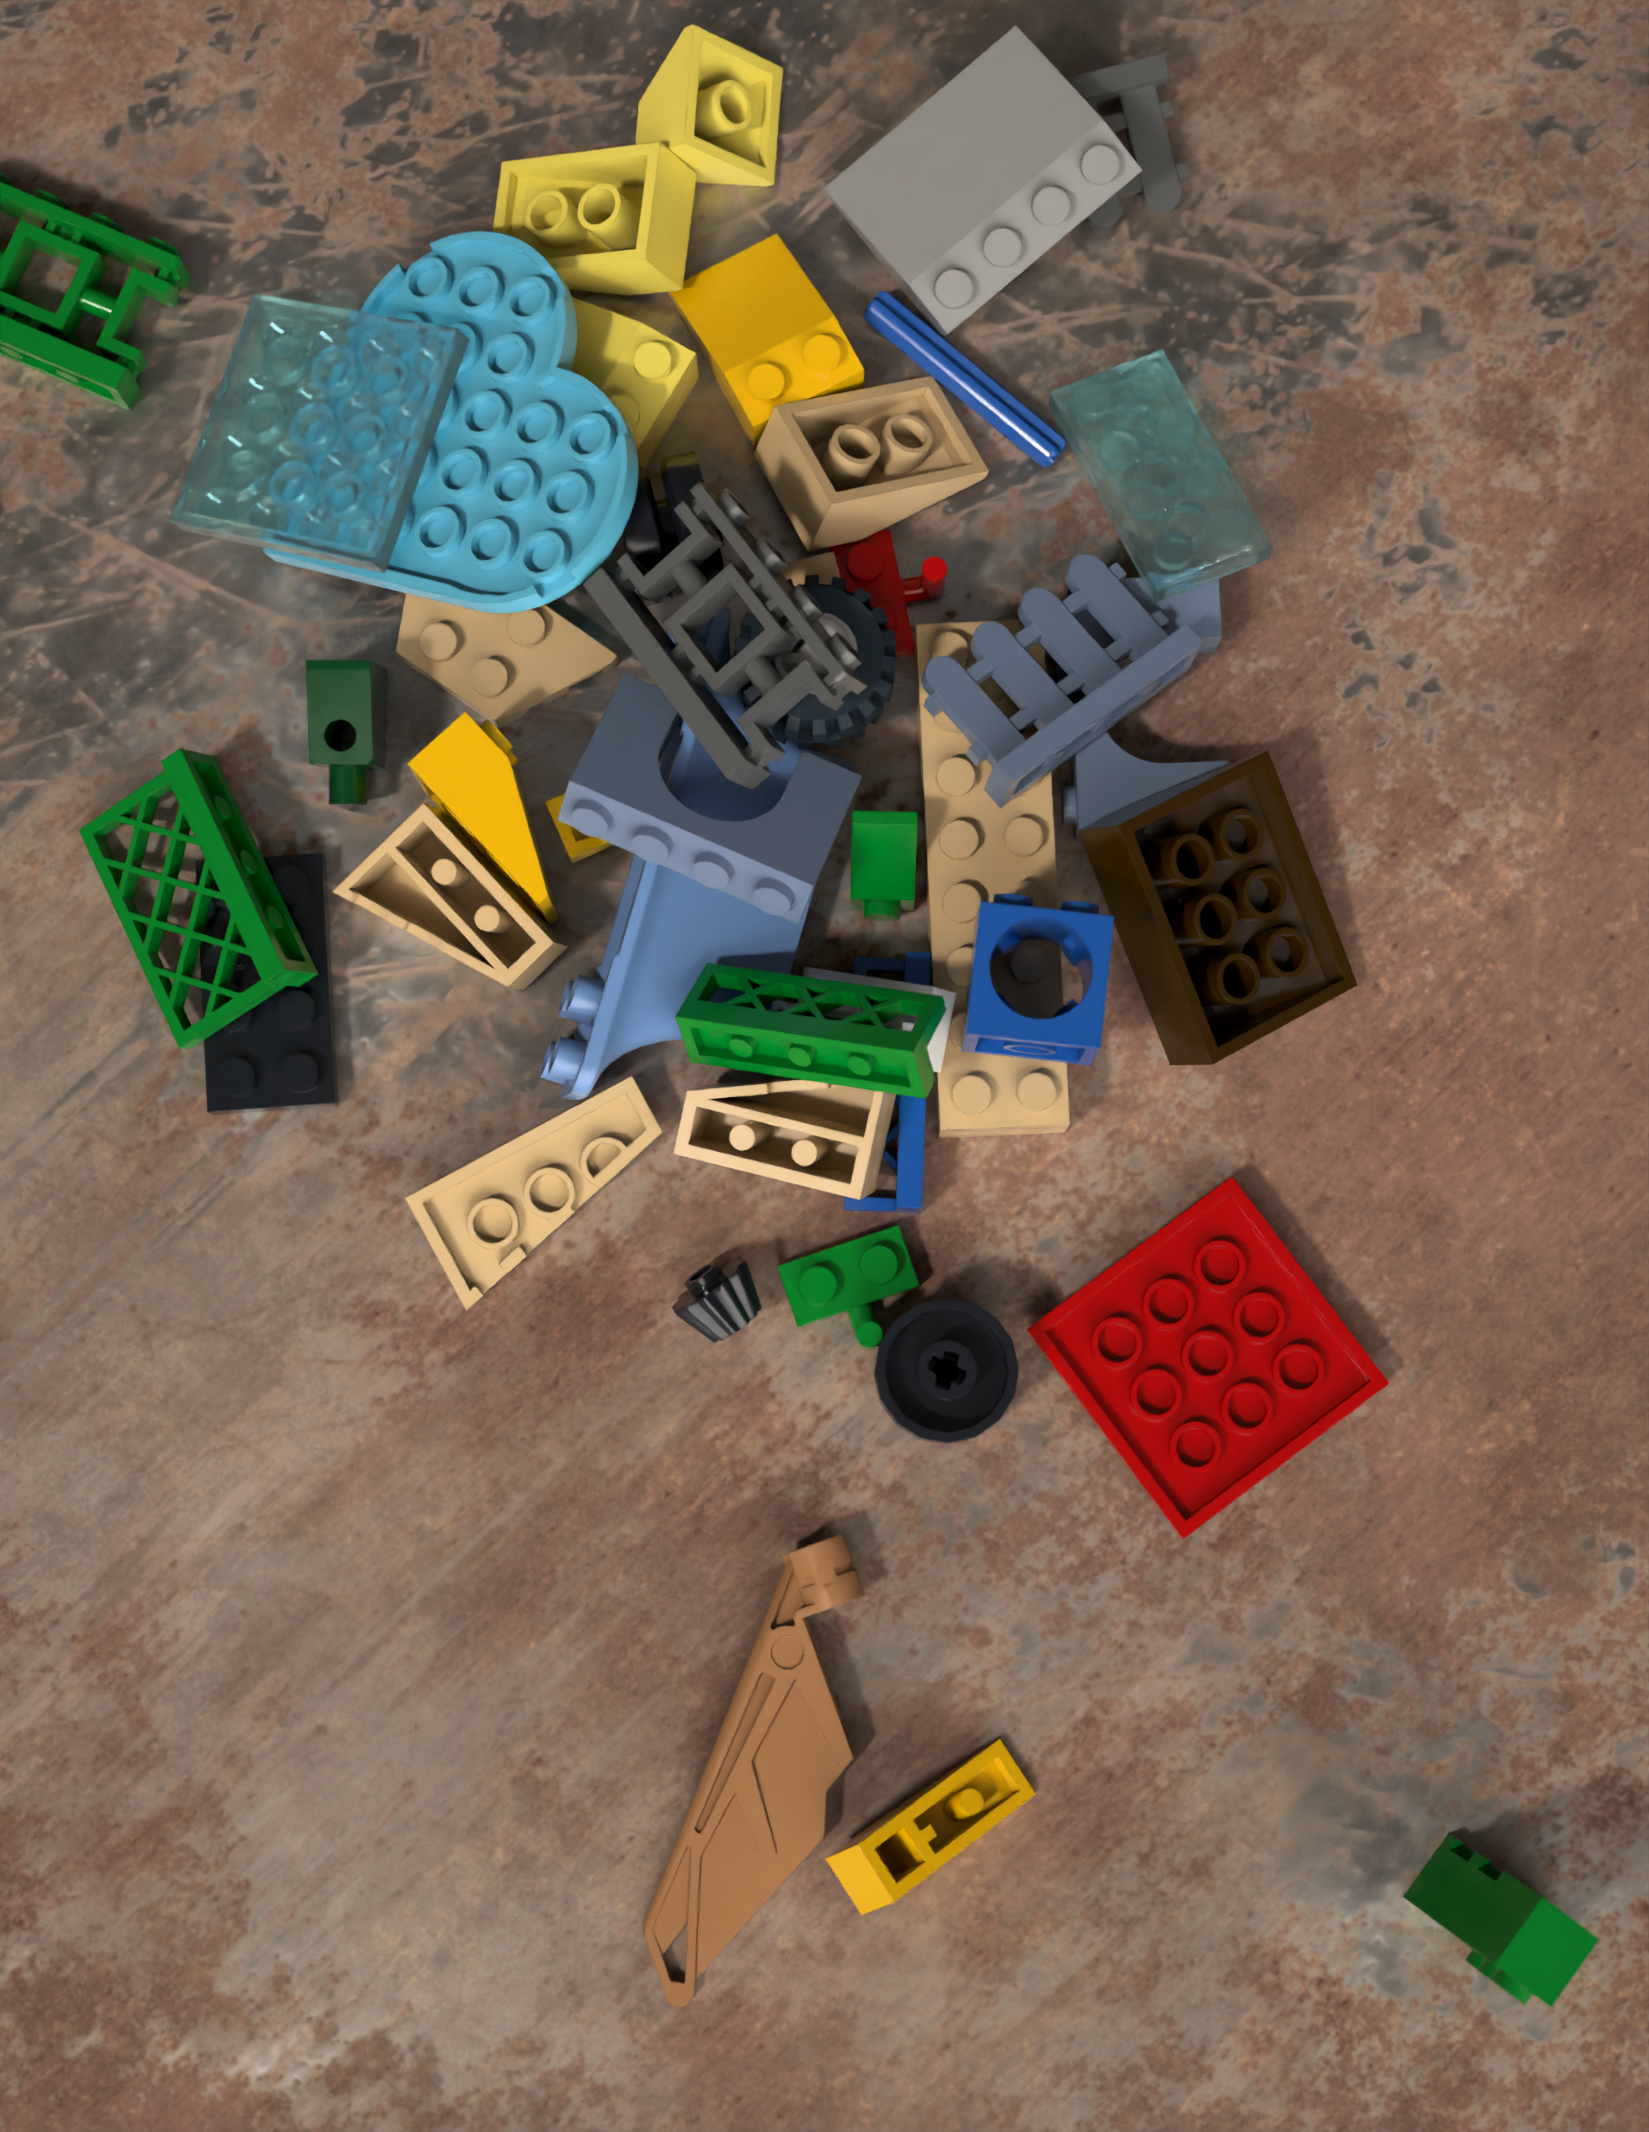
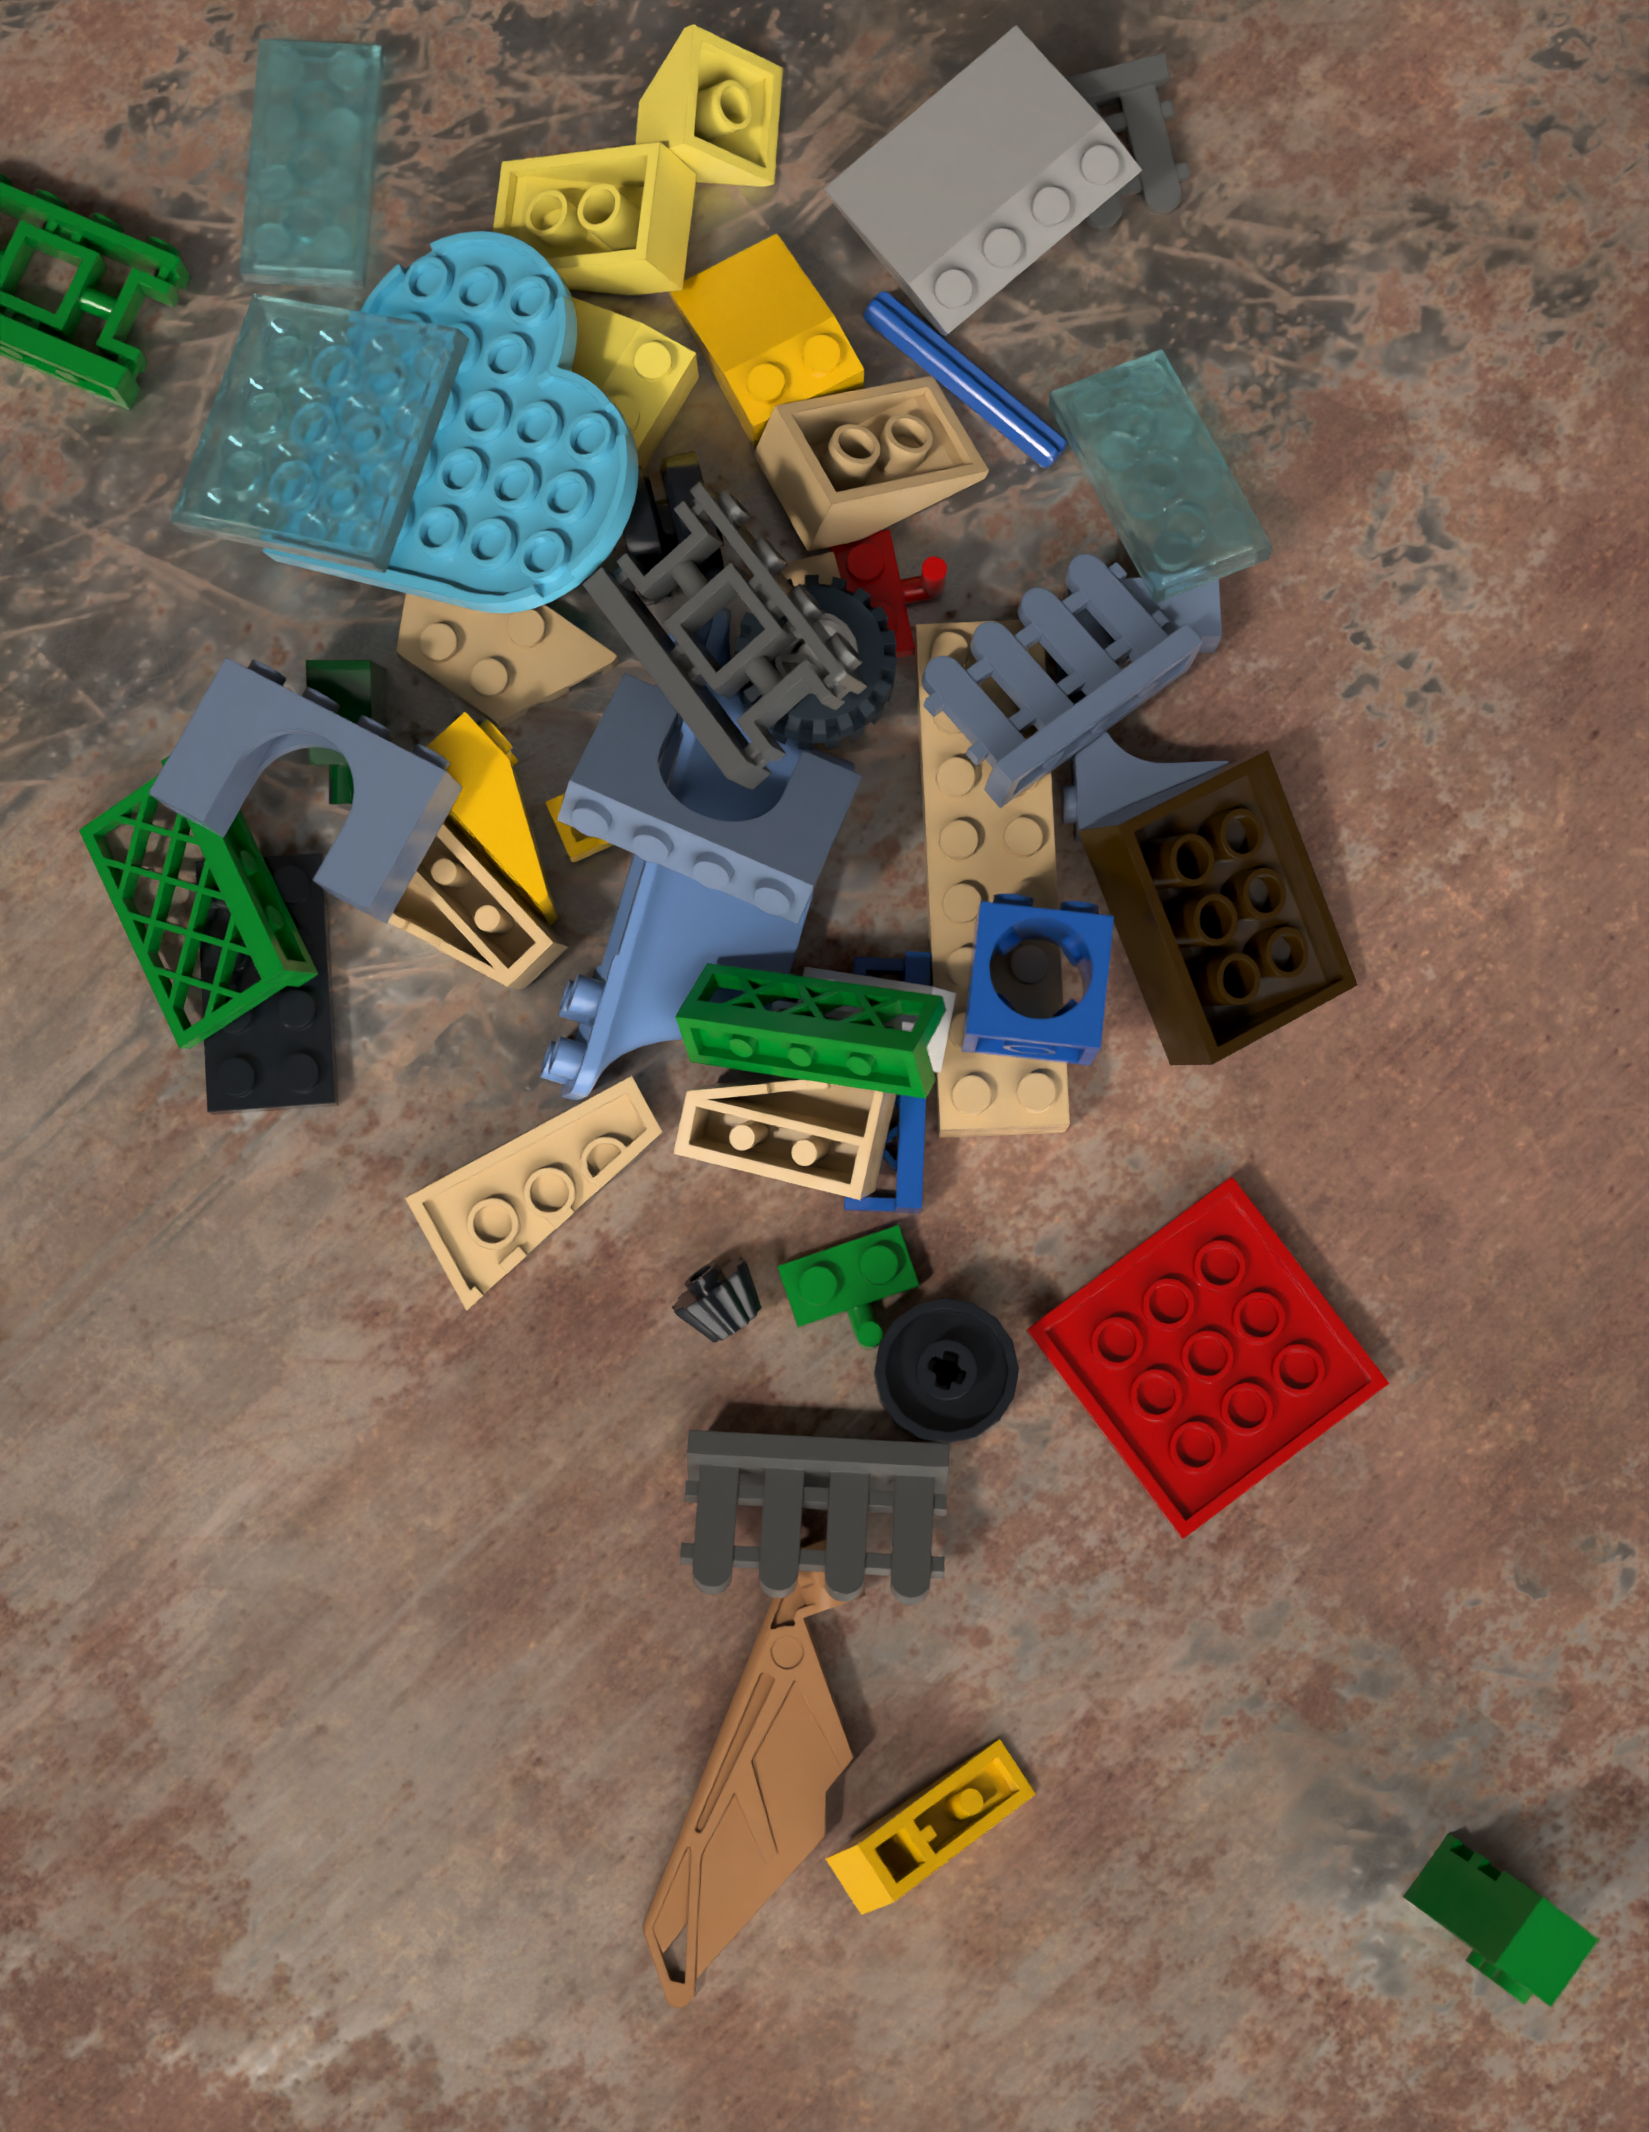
green slope [850,811,918,921] -> none
none -> sand blue arch [149,657,463,924]
none -> clear light blue plate [239,39,384,289]
none -> dark grey fence [680,1430,949,1605]

